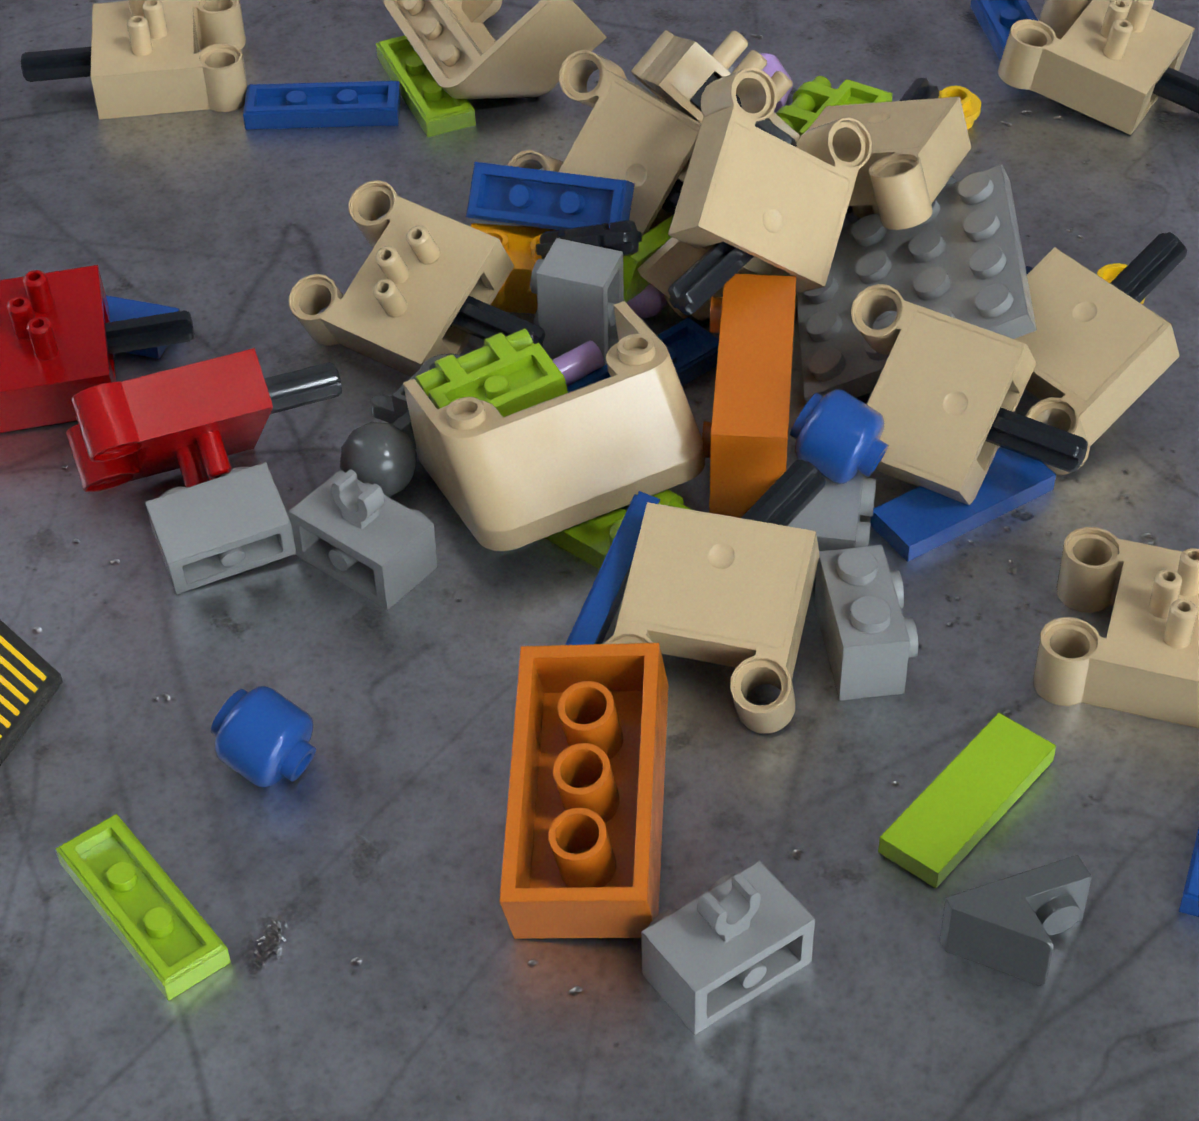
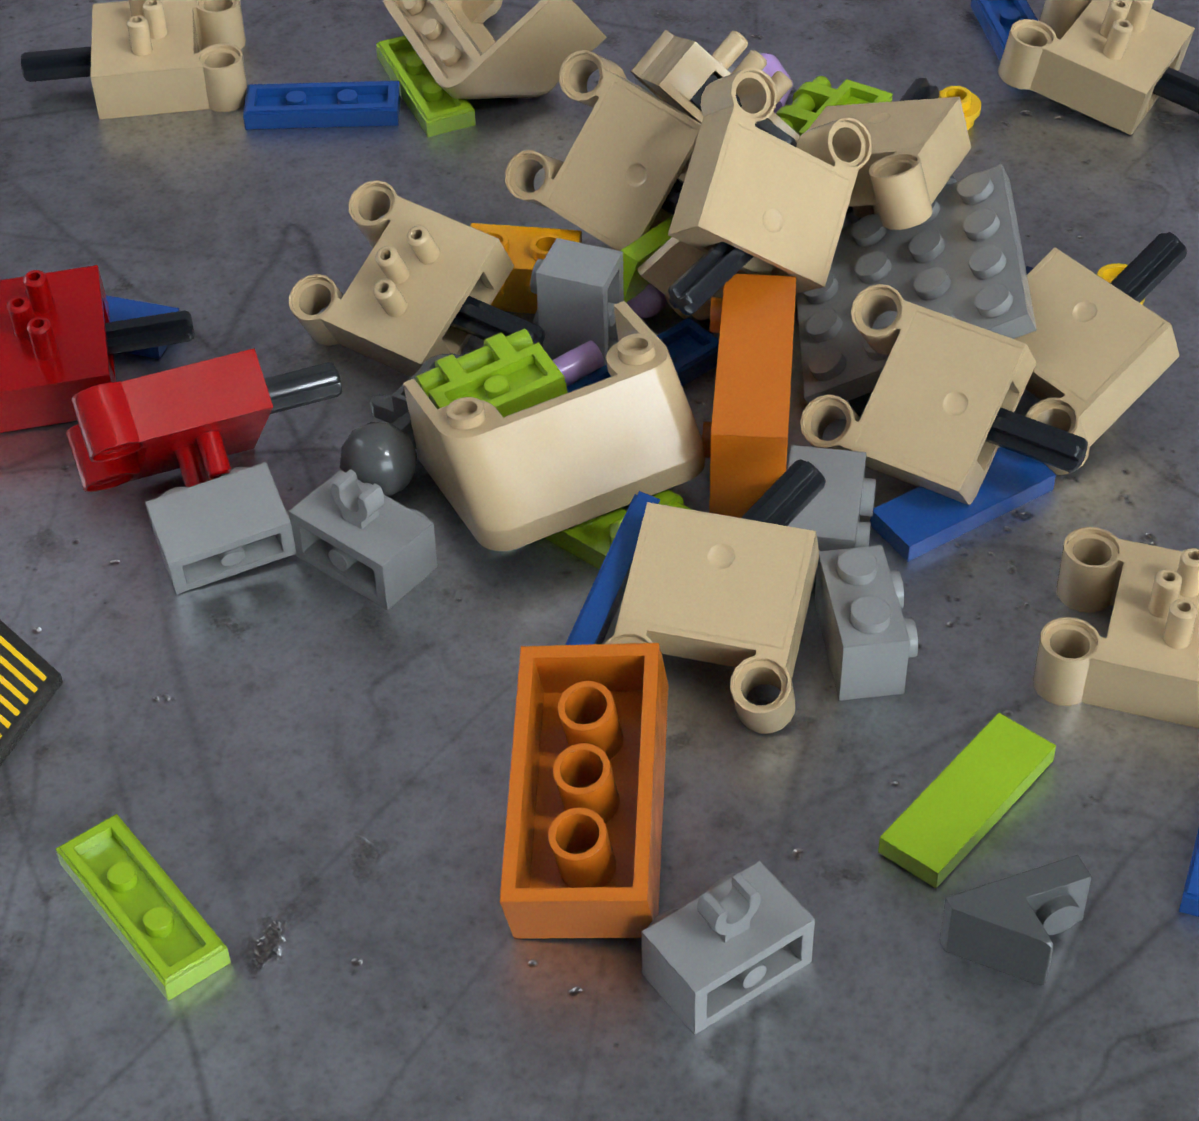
blue head [211,686,316,788] -> none
blue tile [466,162,635,231] -> none
black axle [536,220,642,259] -> none
blue head [790,389,889,484] -> none

